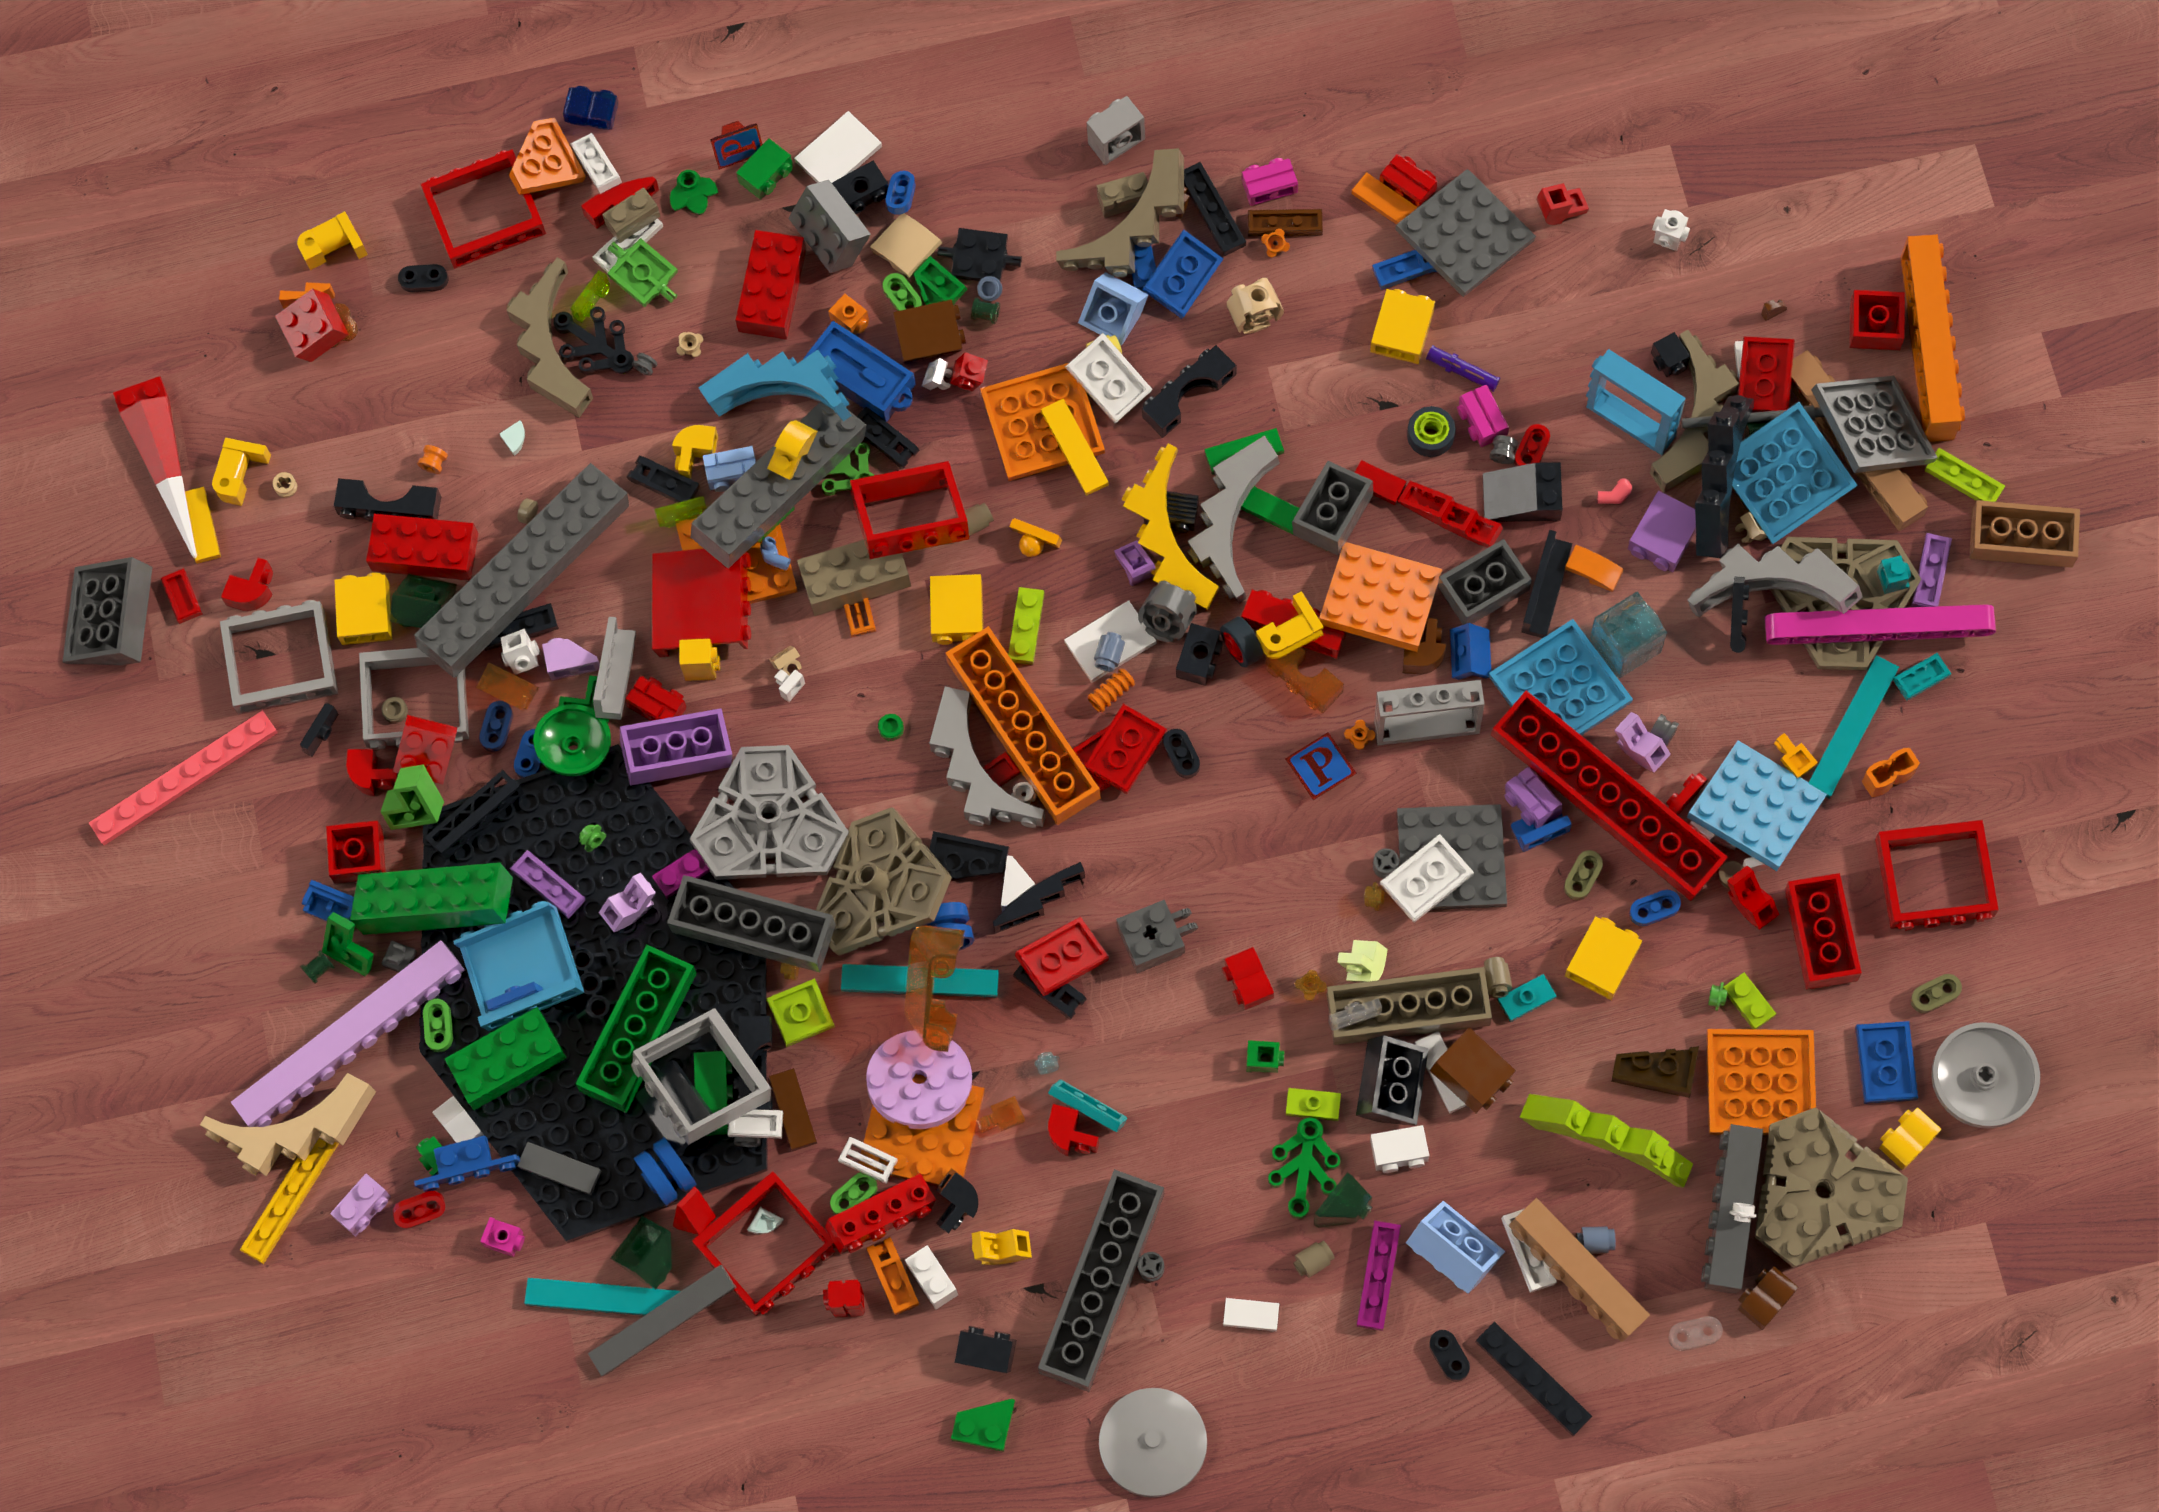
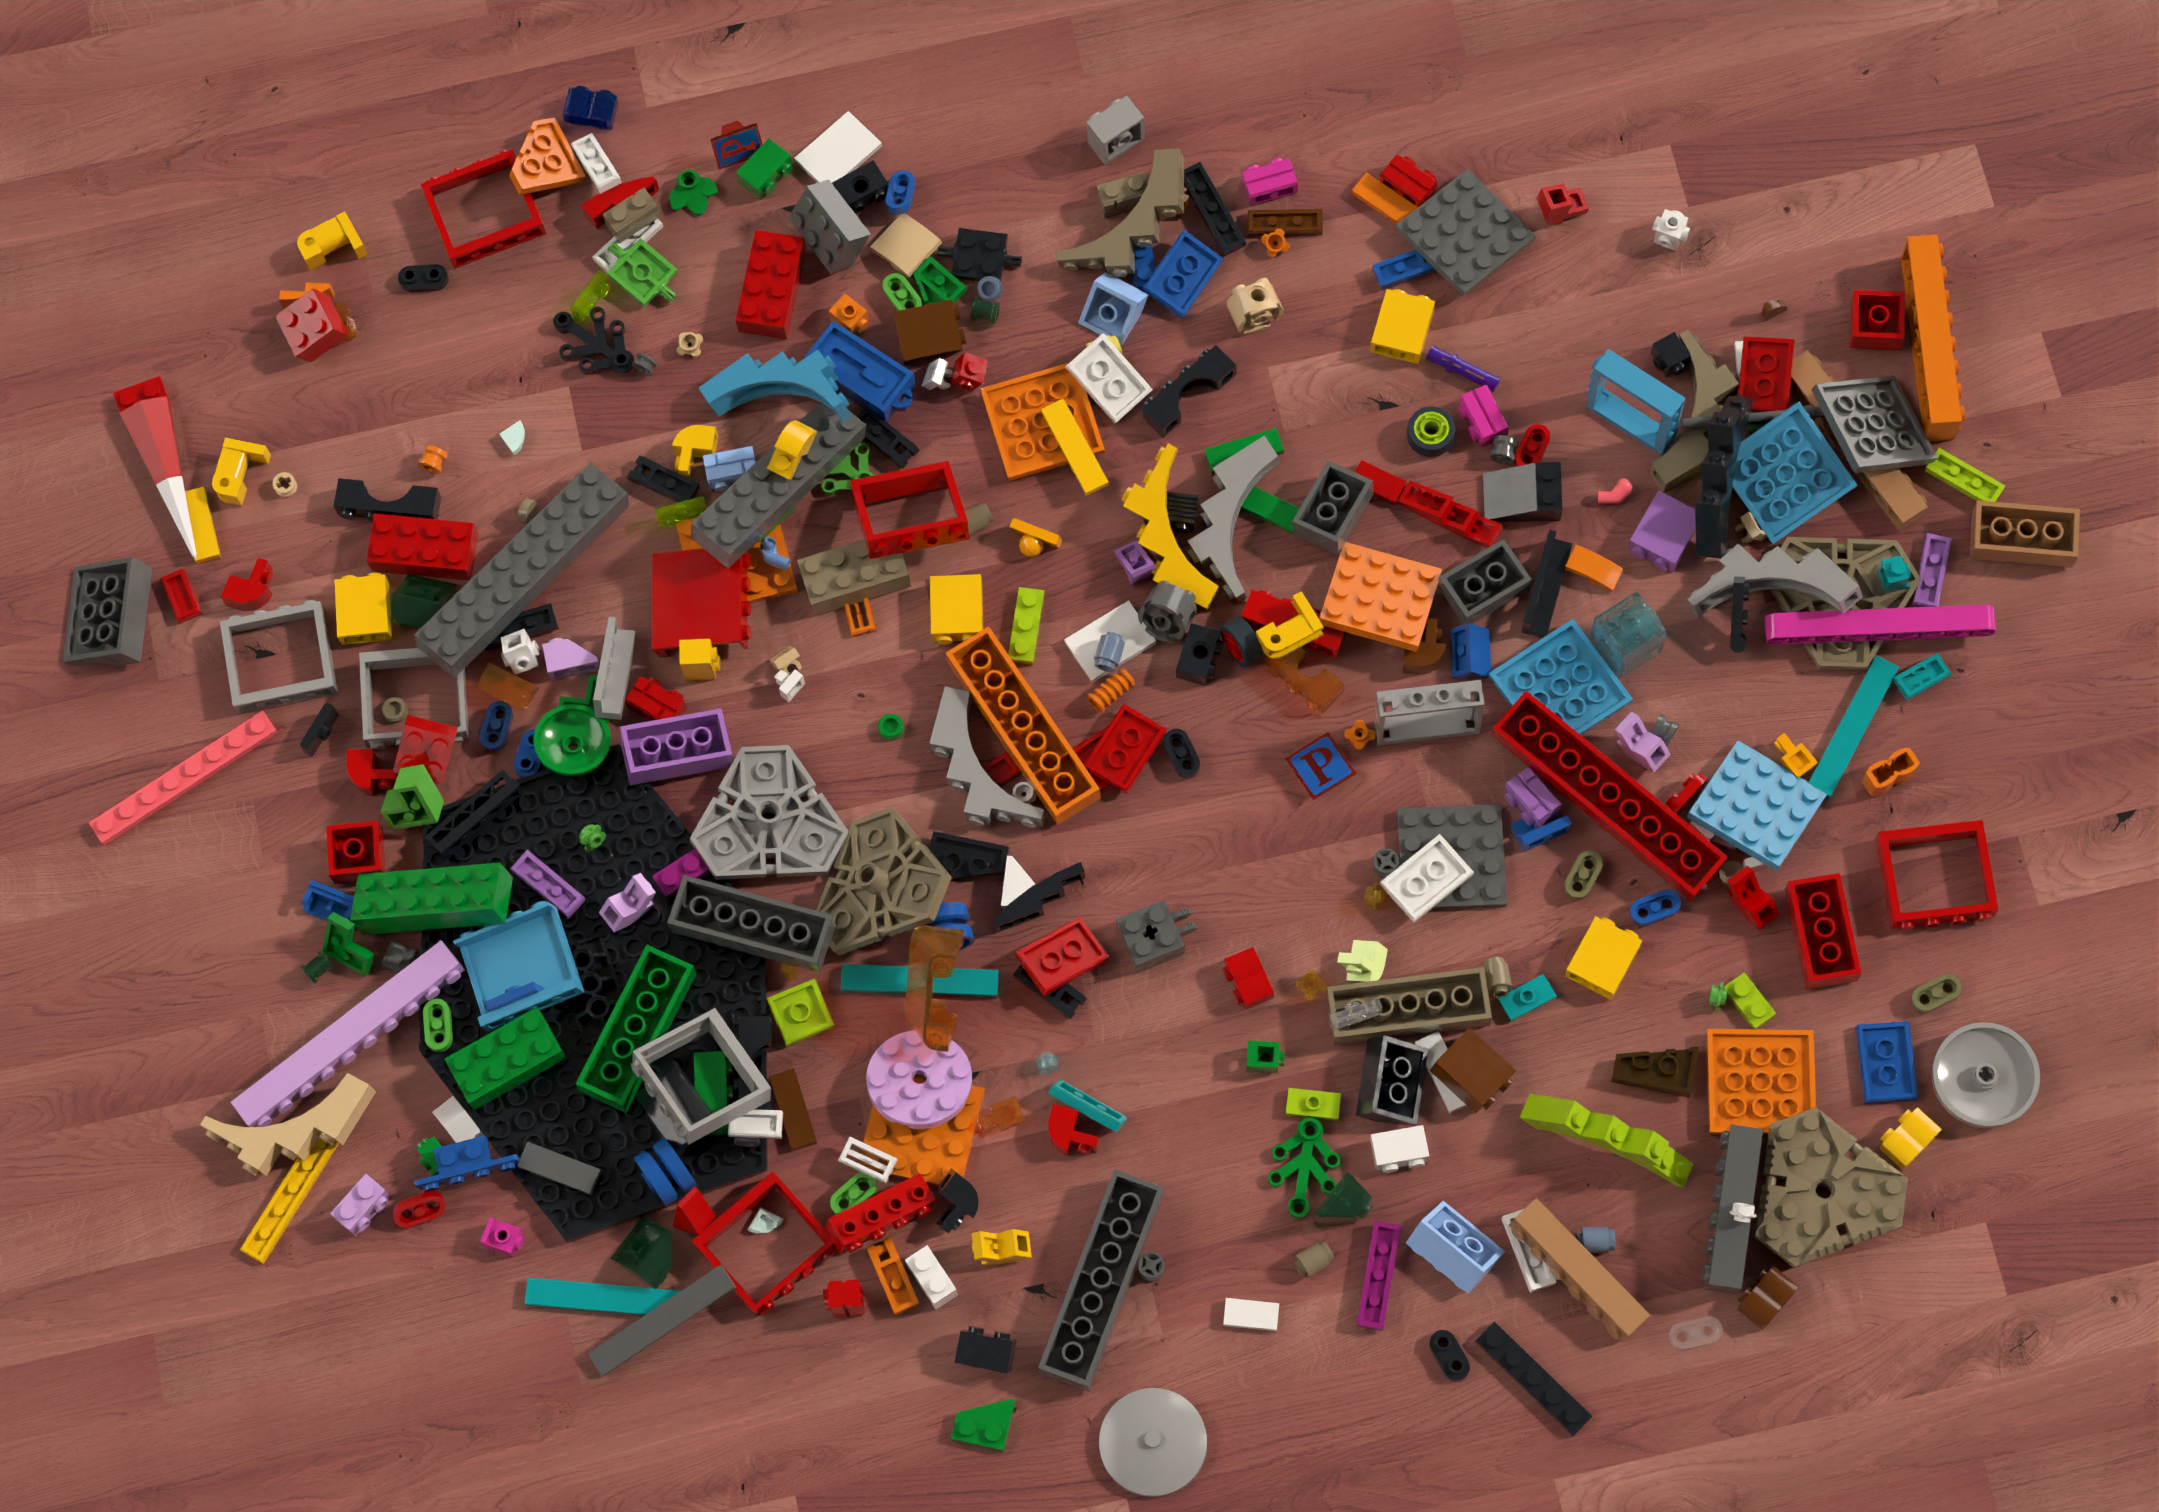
dark tan arch [506,257,593,418] -> none

